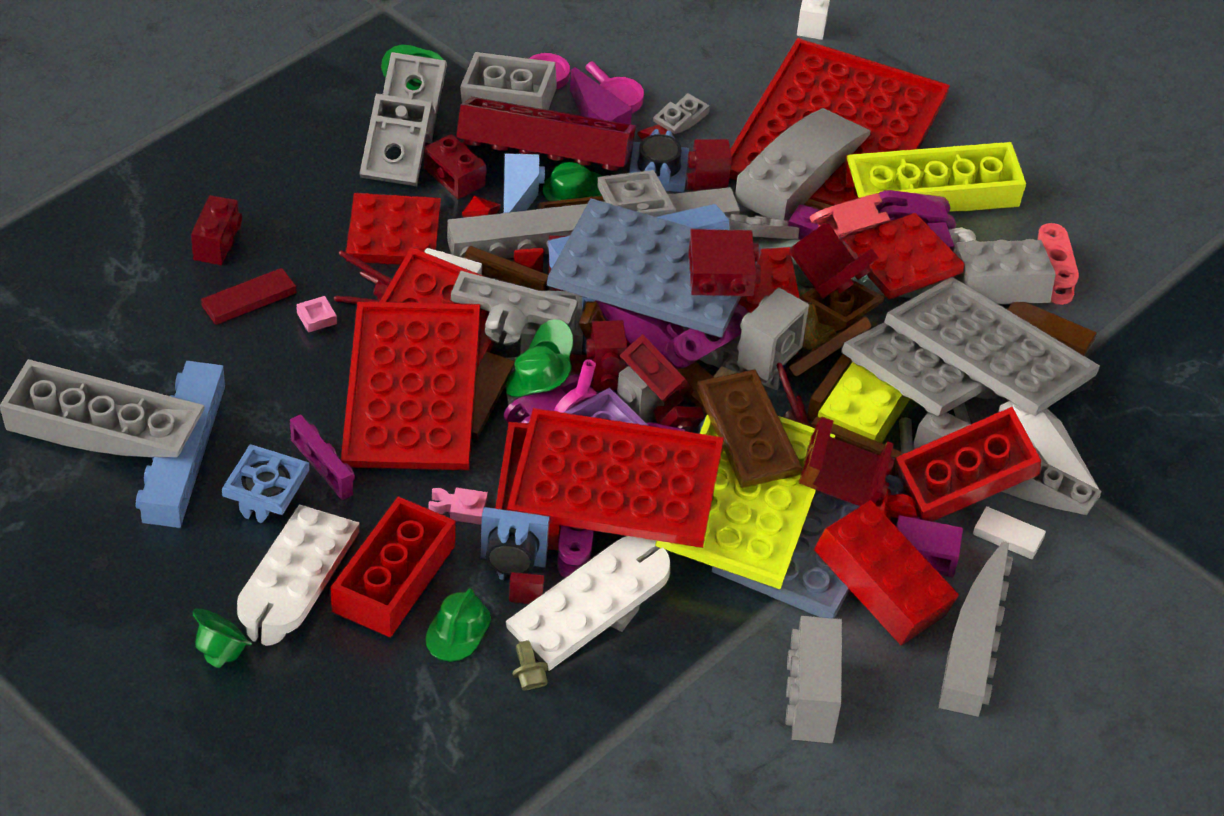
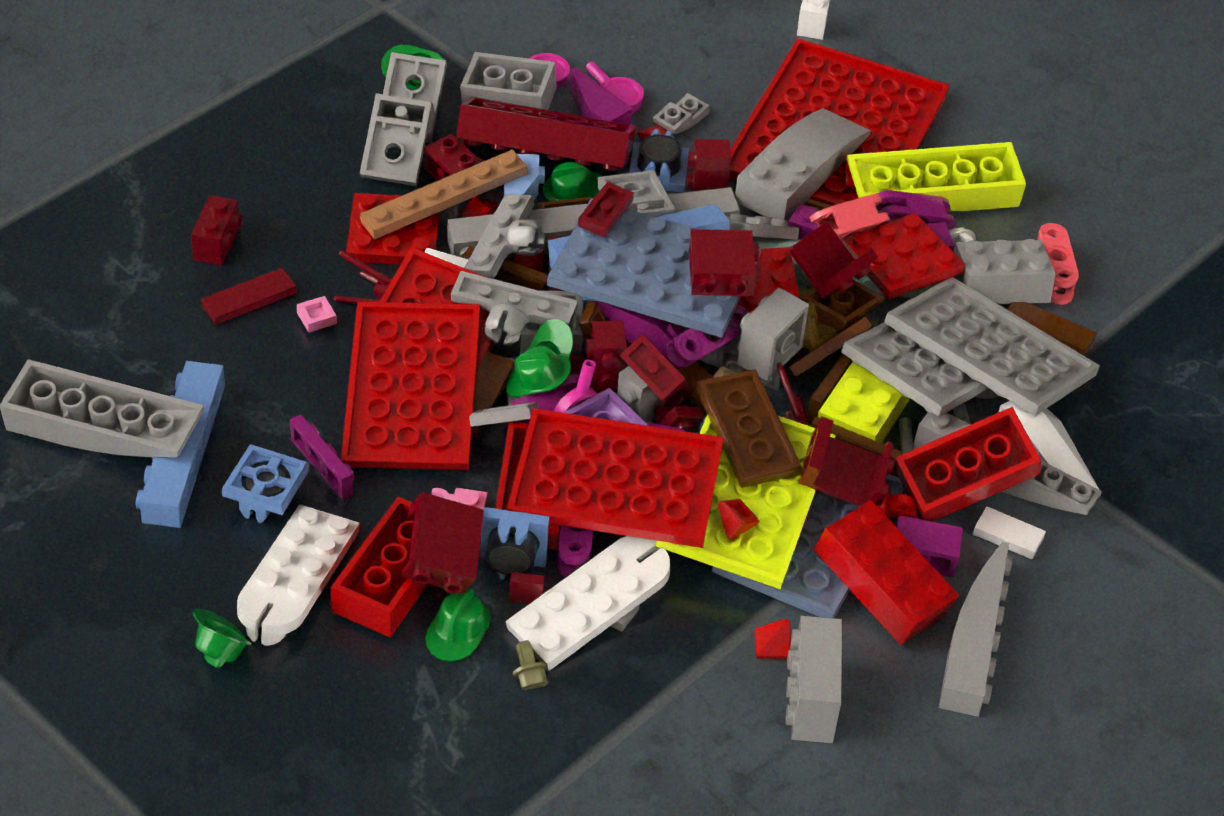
none -> medium nougat plate [360,149,528,239]
none -> dark red panel [402,492,484,593]
none -> light grey plate [464,194,545,279]
none -> light grey tile [469,402,539,427]
none -> dark red plate [578,182,634,237]
none -> red slope [718,499,760,540]
none -> red slope [754,619,790,659]

